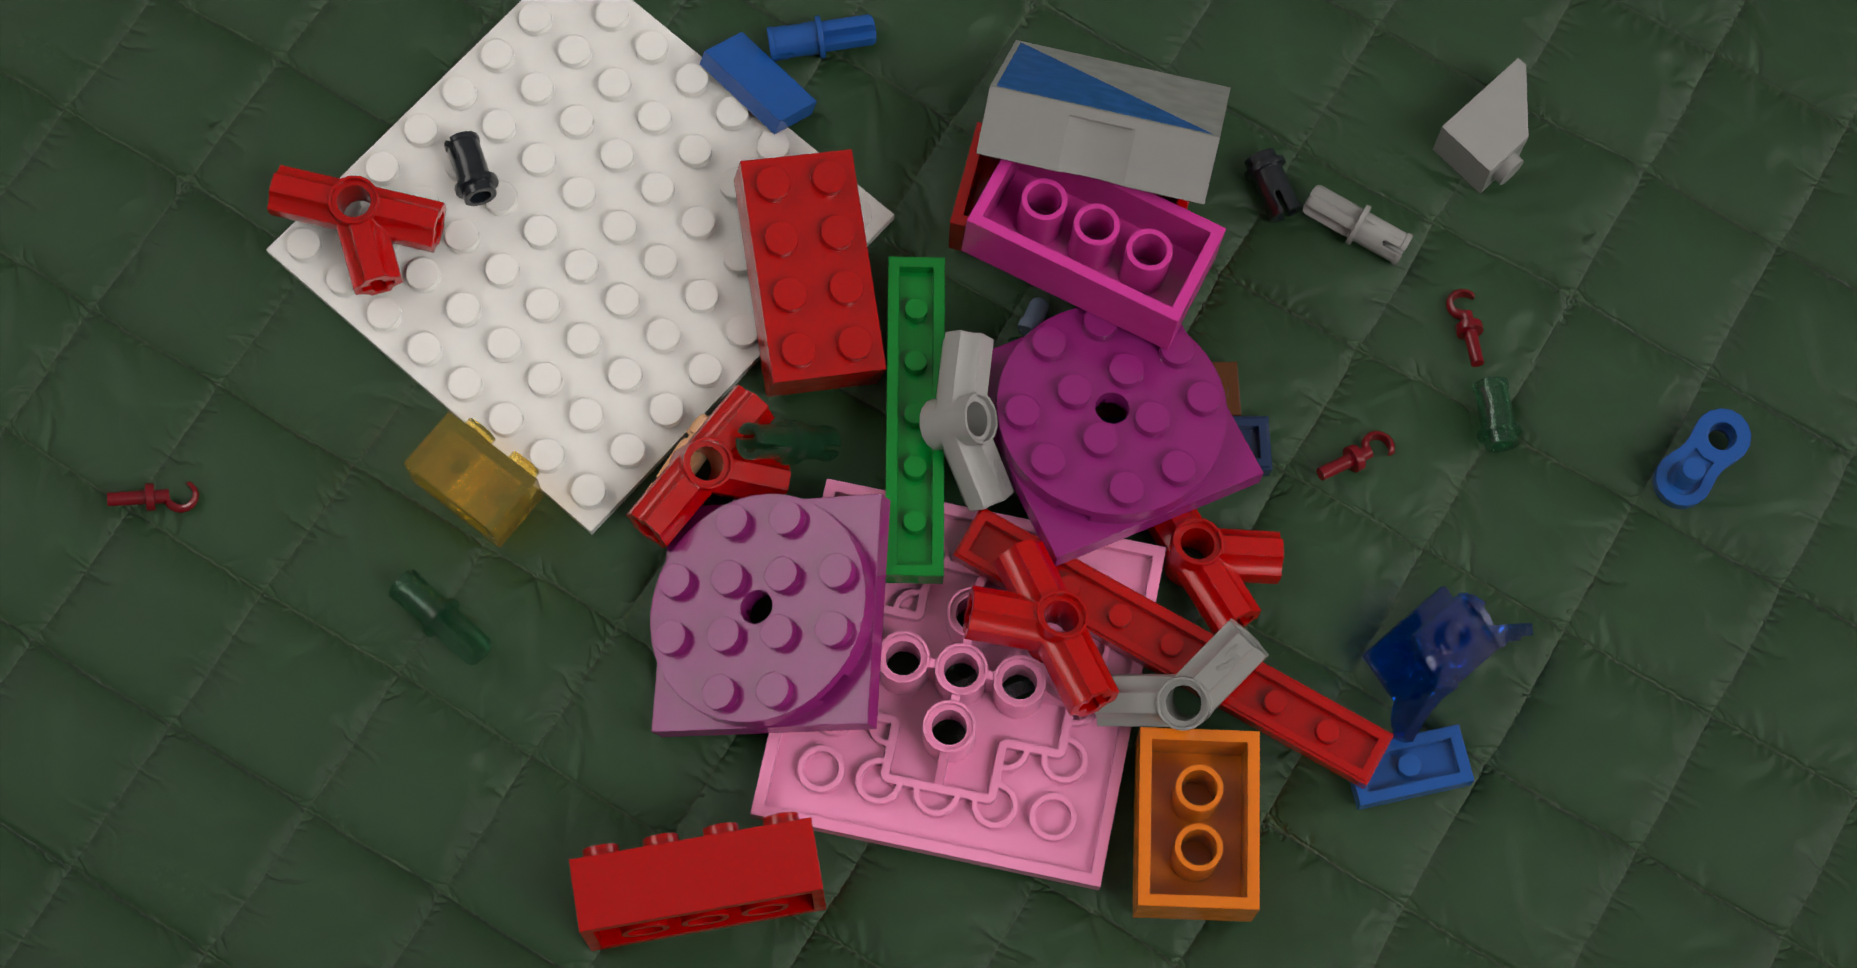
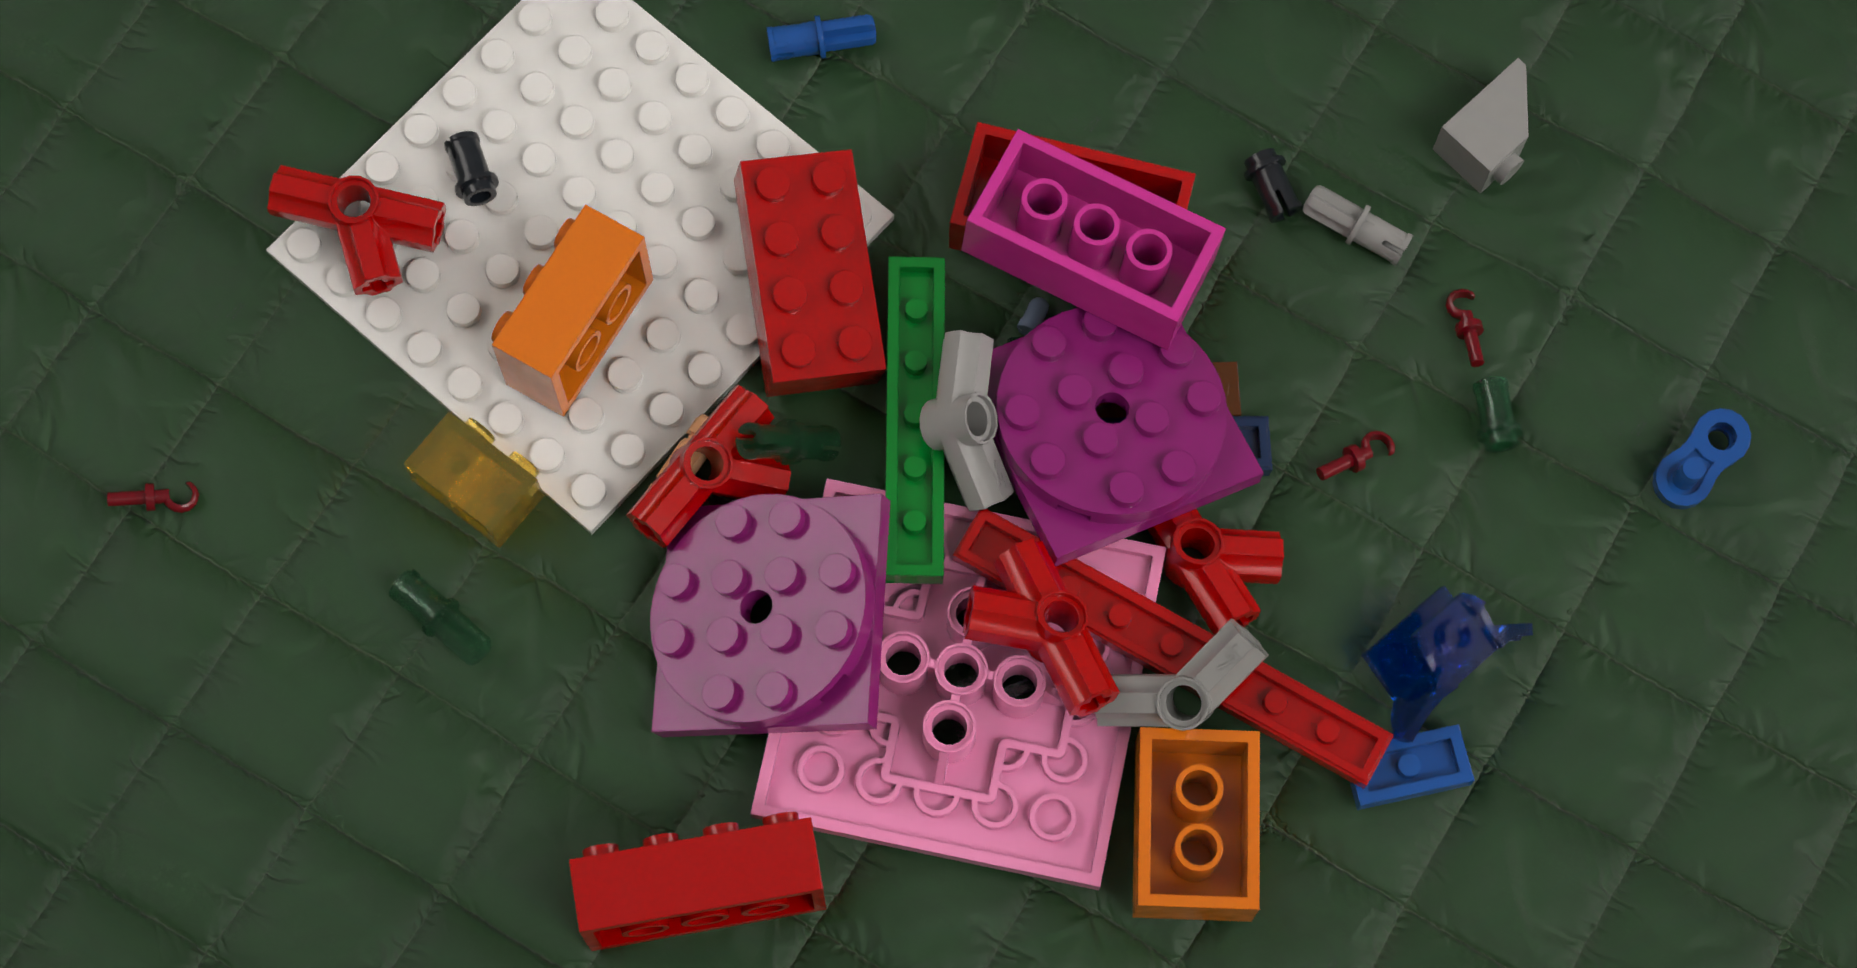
blue tile [700,32,817,135] -> none
light grey tile [976,40,1230,204] -> none
none -> orange brick [491,204,653,417]

